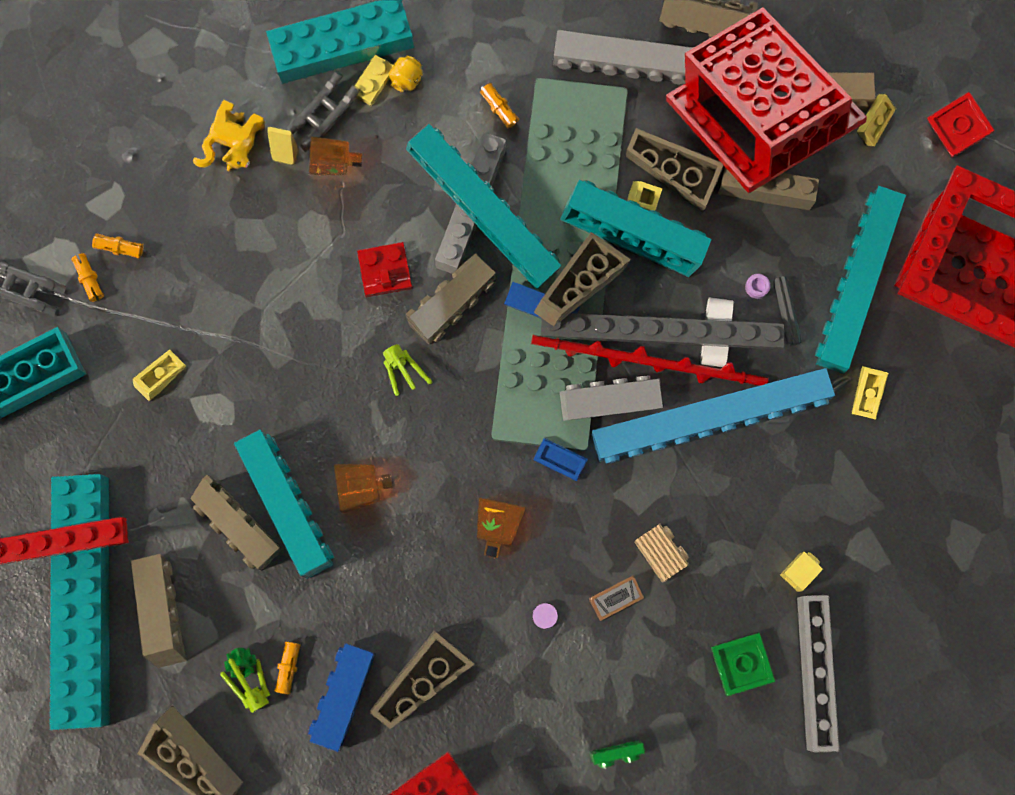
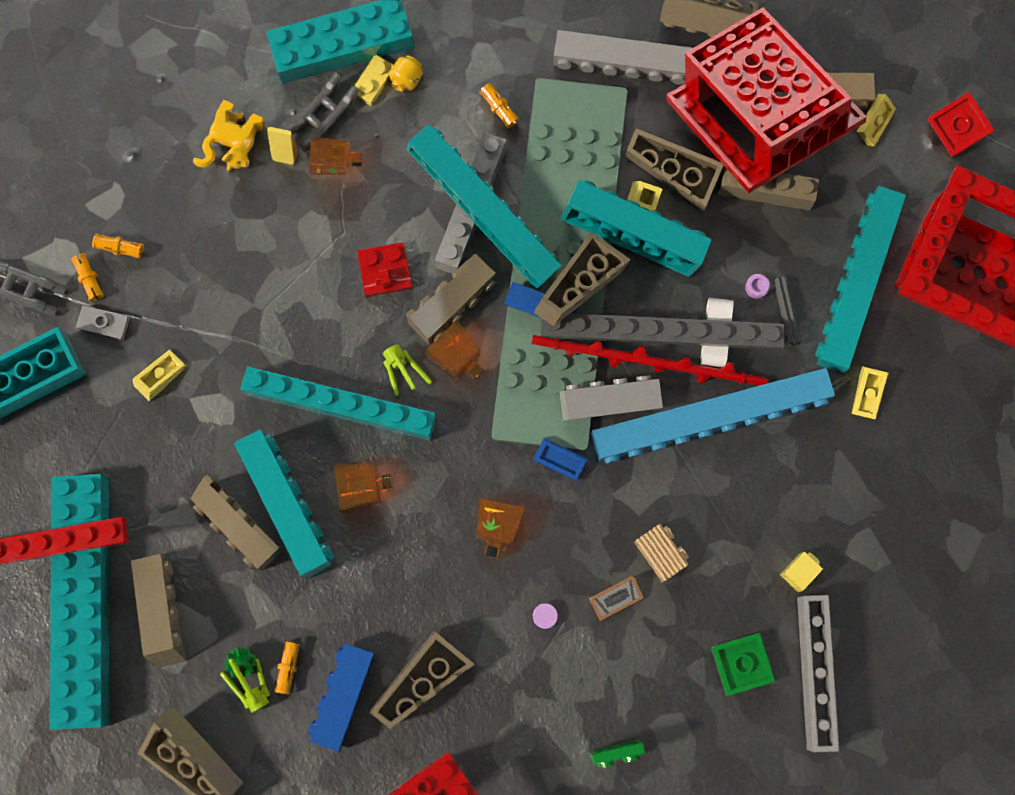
none -> light grey plate [76,305,130,341]
none -> teal brick [240,366,437,441]
none -> clear orange torso [425,320,484,380]

